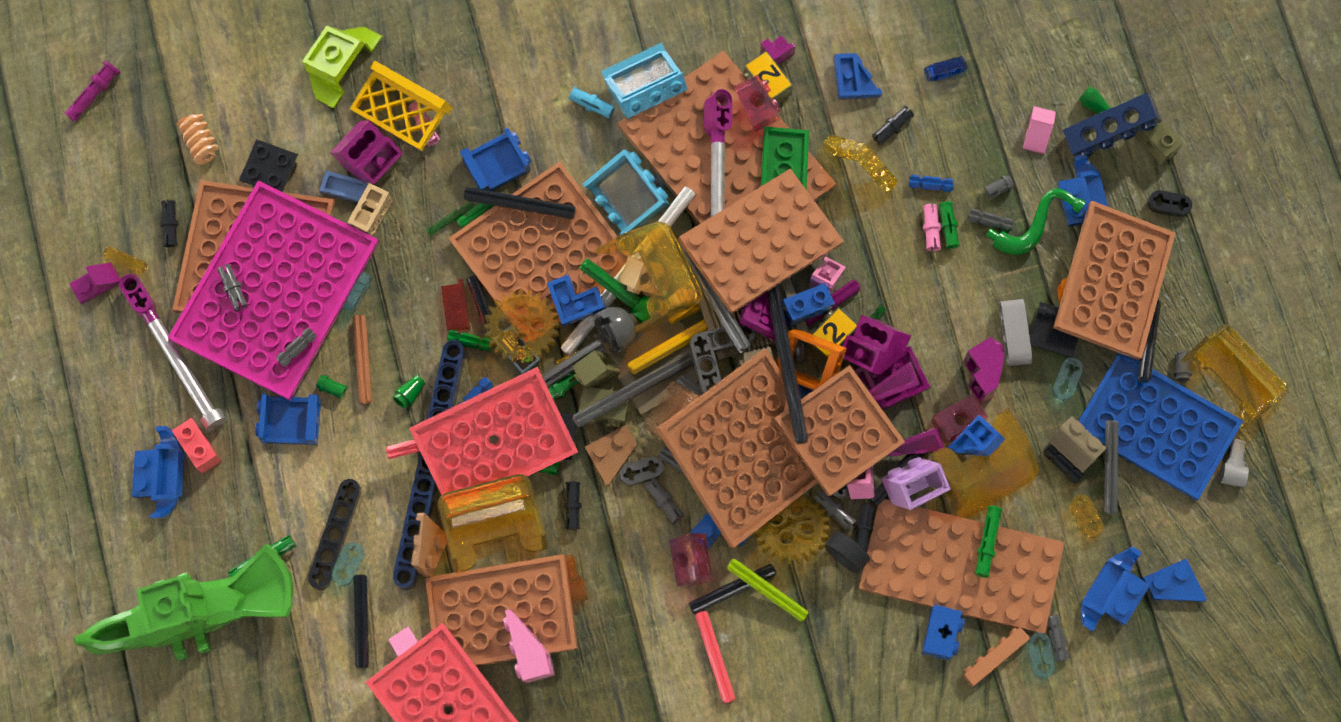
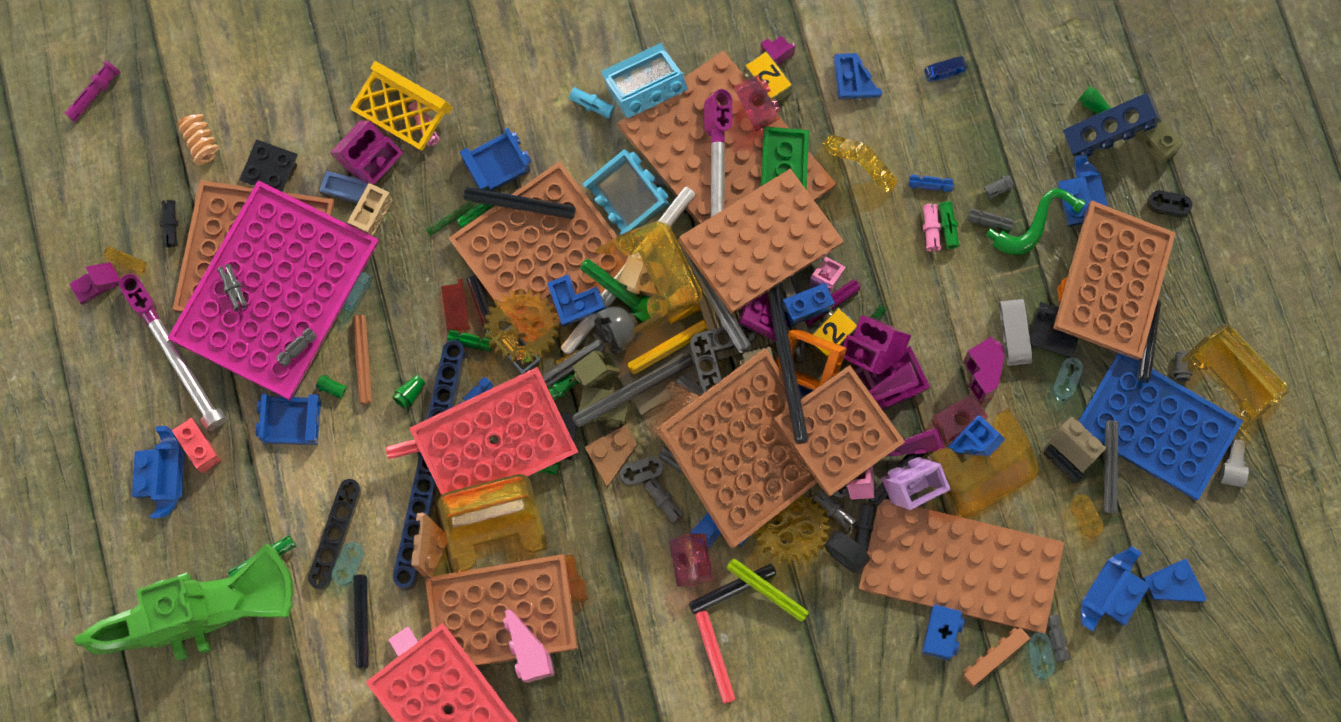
lime piece [302,26,382,108] -> none
black pin [563,481,582,530] -> none
black pin [872,105,914,146] -> none
green pin [974,506,1003,578] -> none
bright pink slope [1022,106,1056,154] -> none

